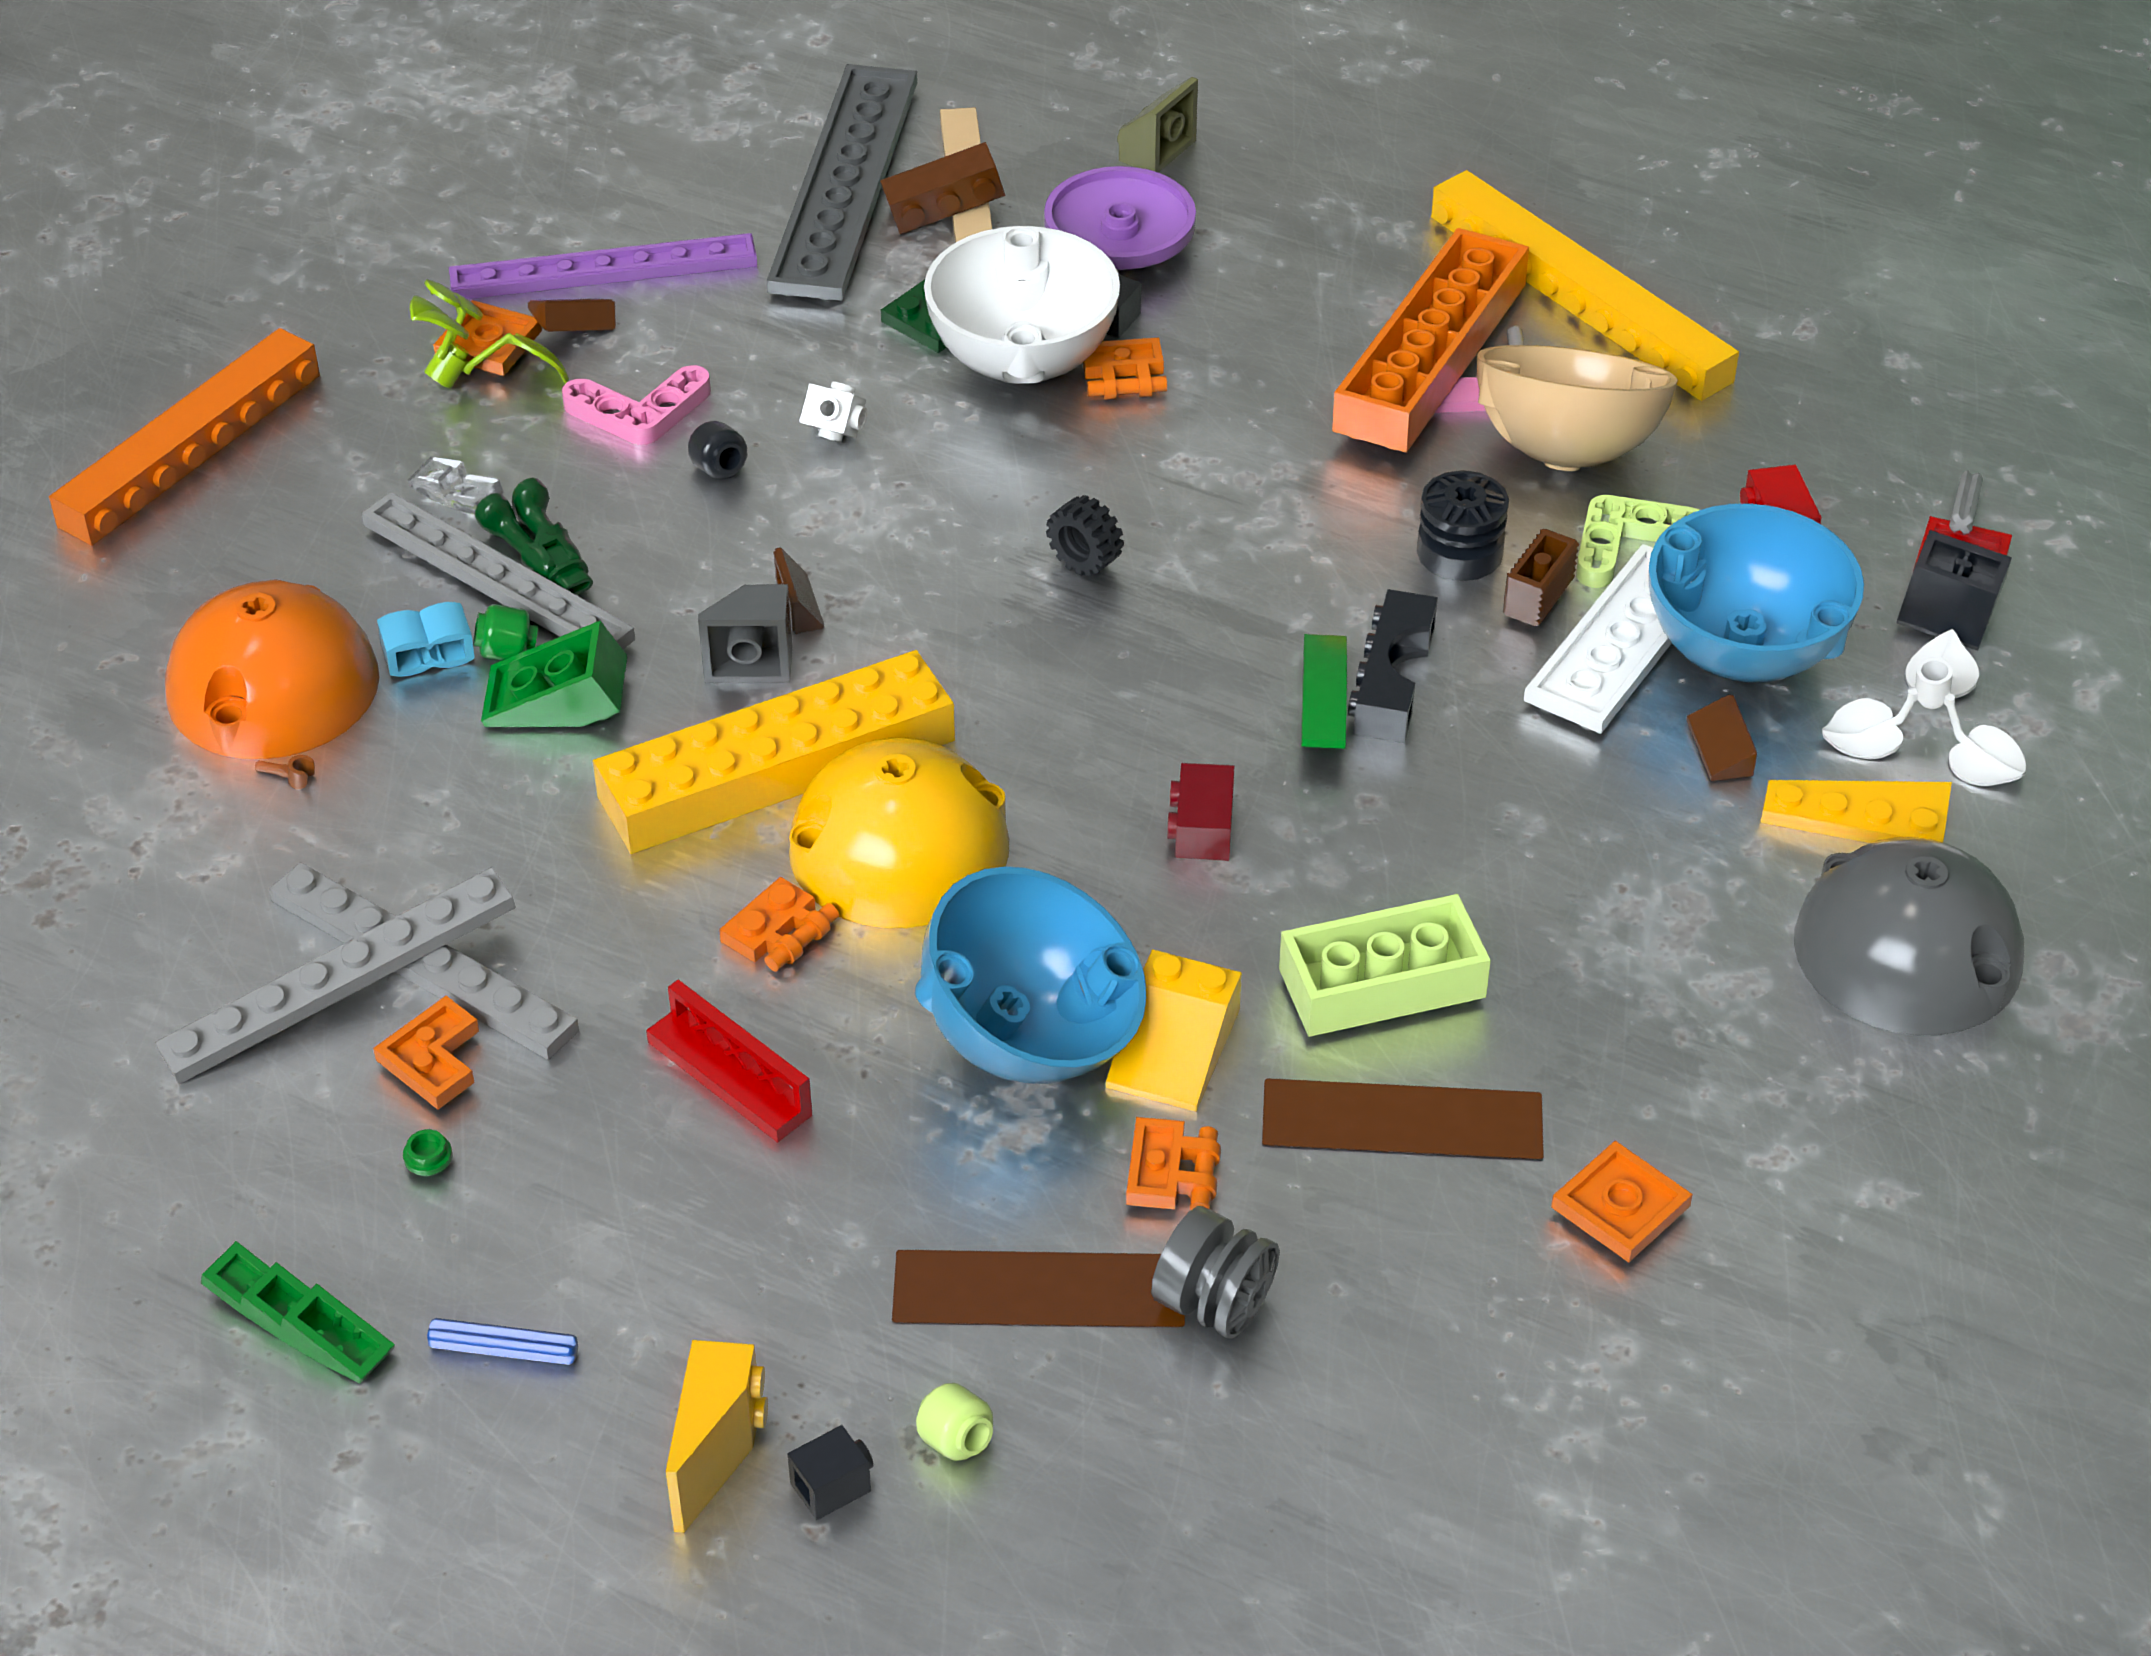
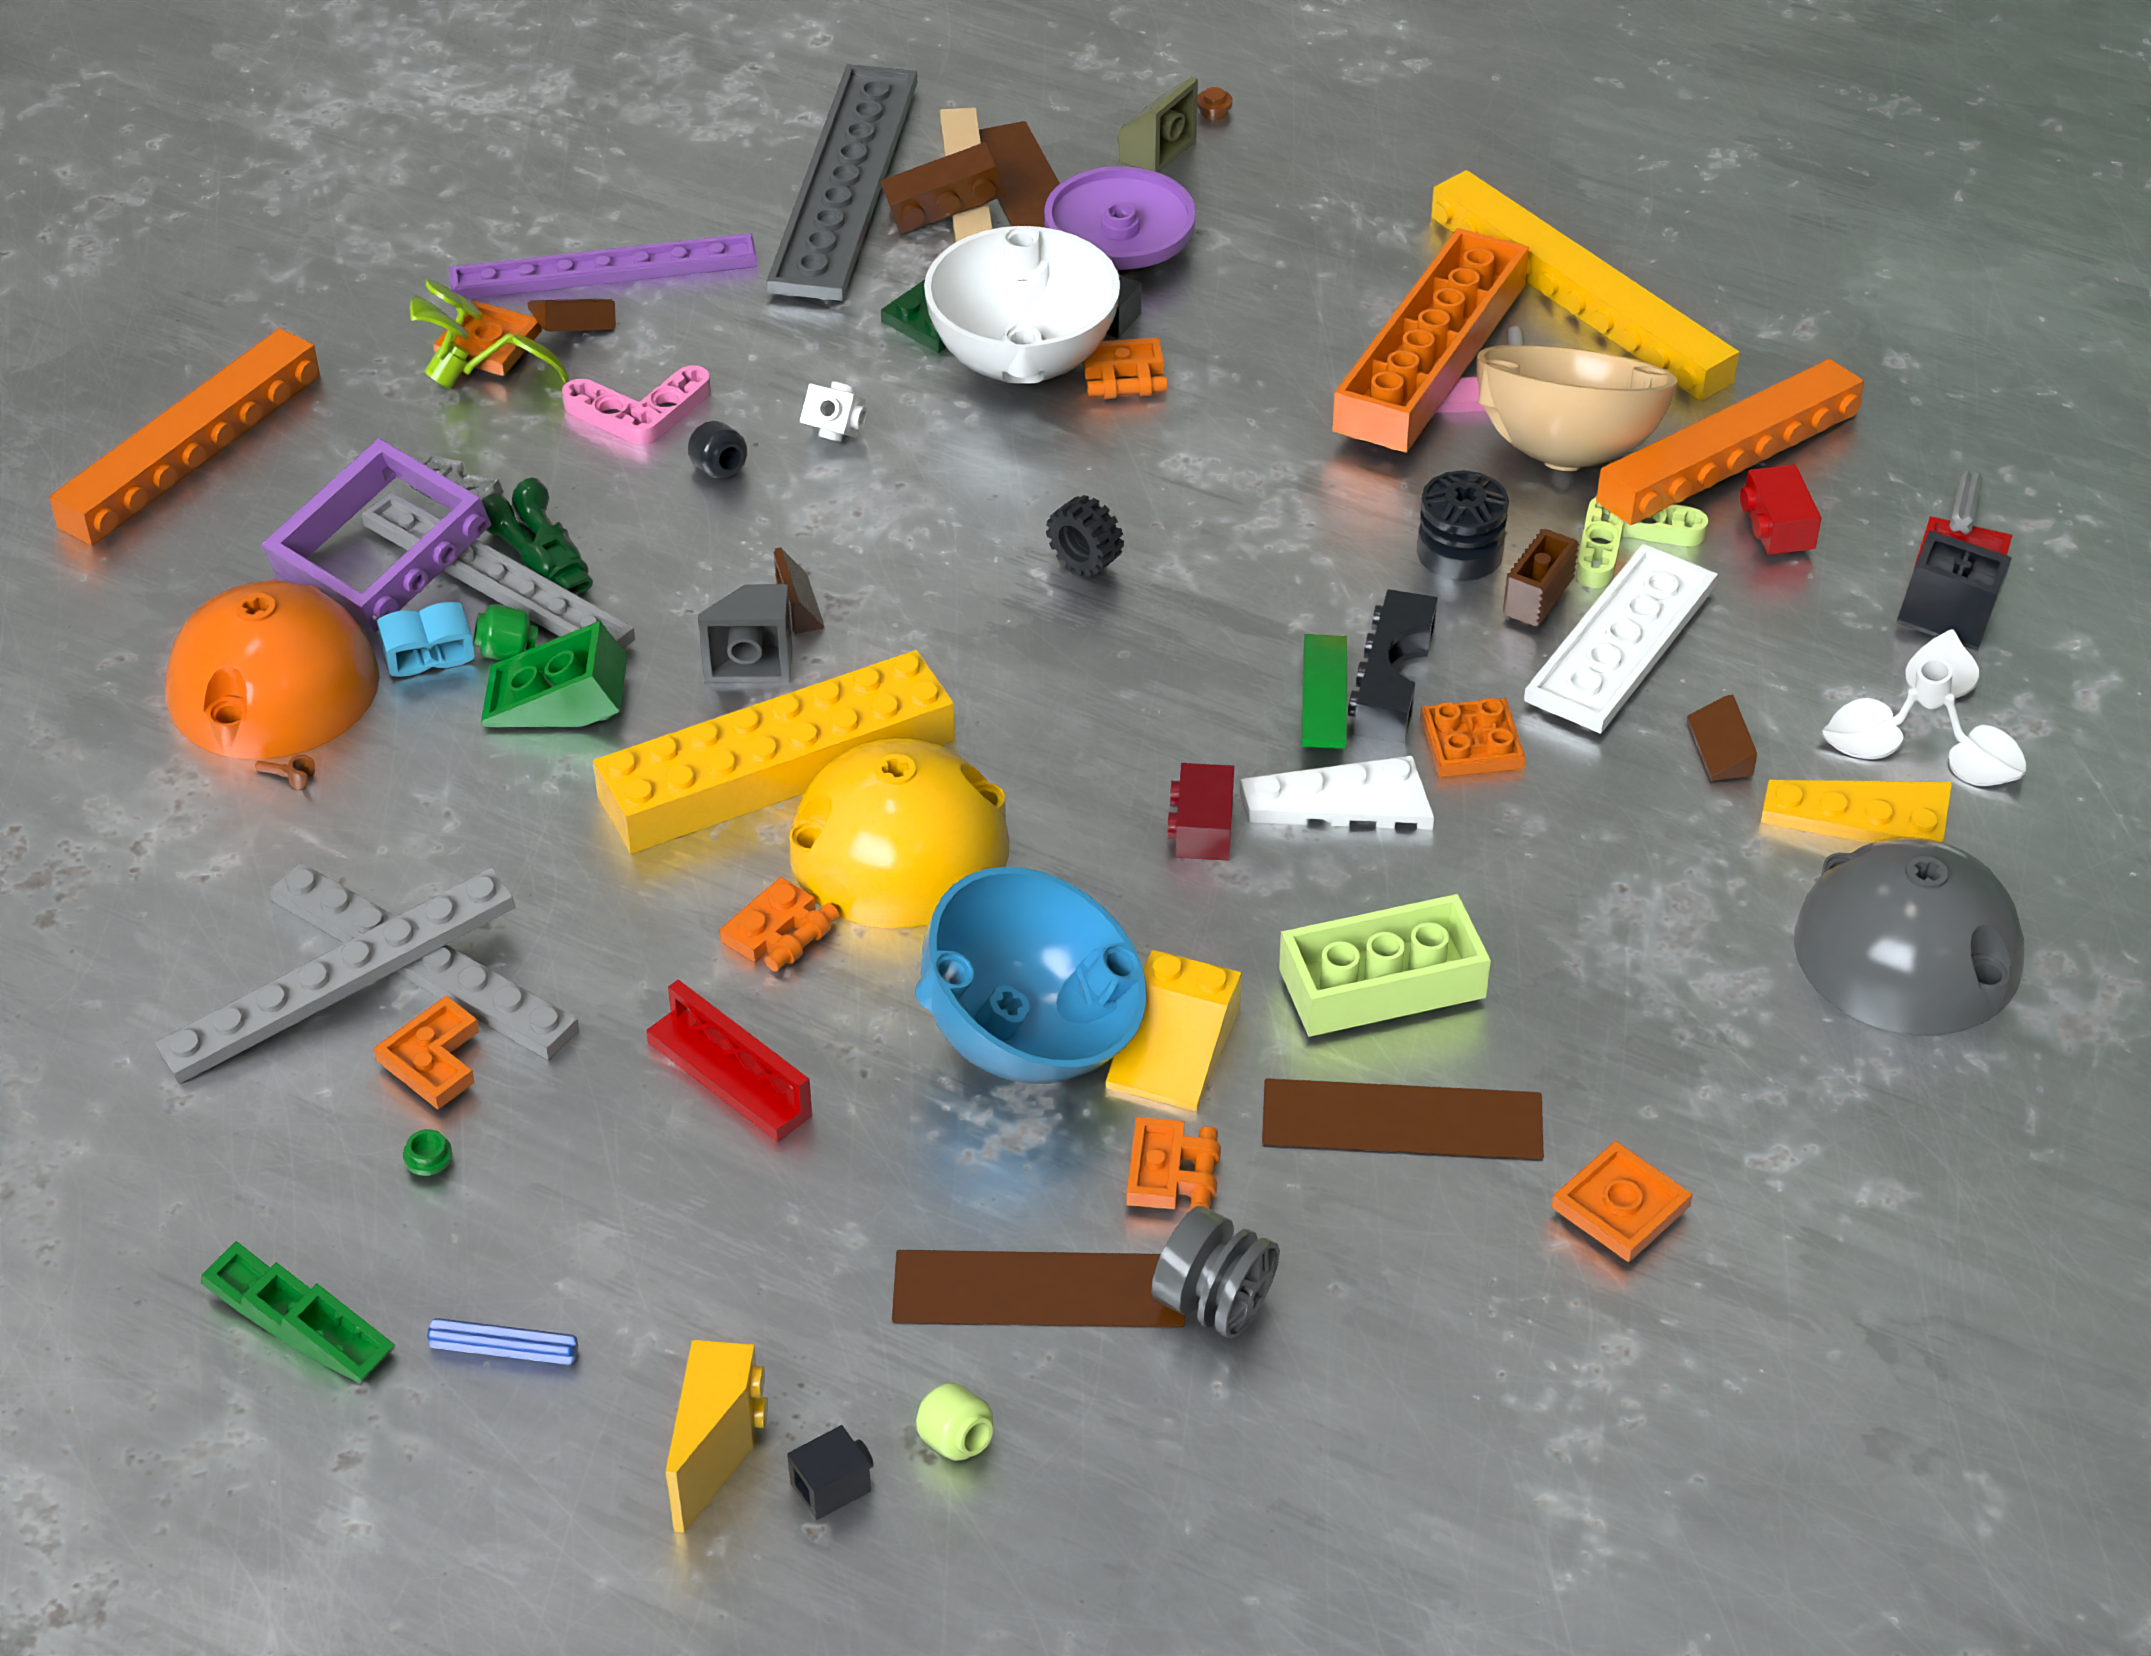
dark azure piece [1649,504,1864,682] -> none
none -> medium lavender window [261,438,492,634]
none -> reddish brown sticker [979,121,1060,228]
none -> dark orange plate [1197,87,1233,120]
none -> white wing [1239,756,1434,830]
none -> orange tile [1420,698,1526,778]
none -> orange brick [1596,358,1864,526]

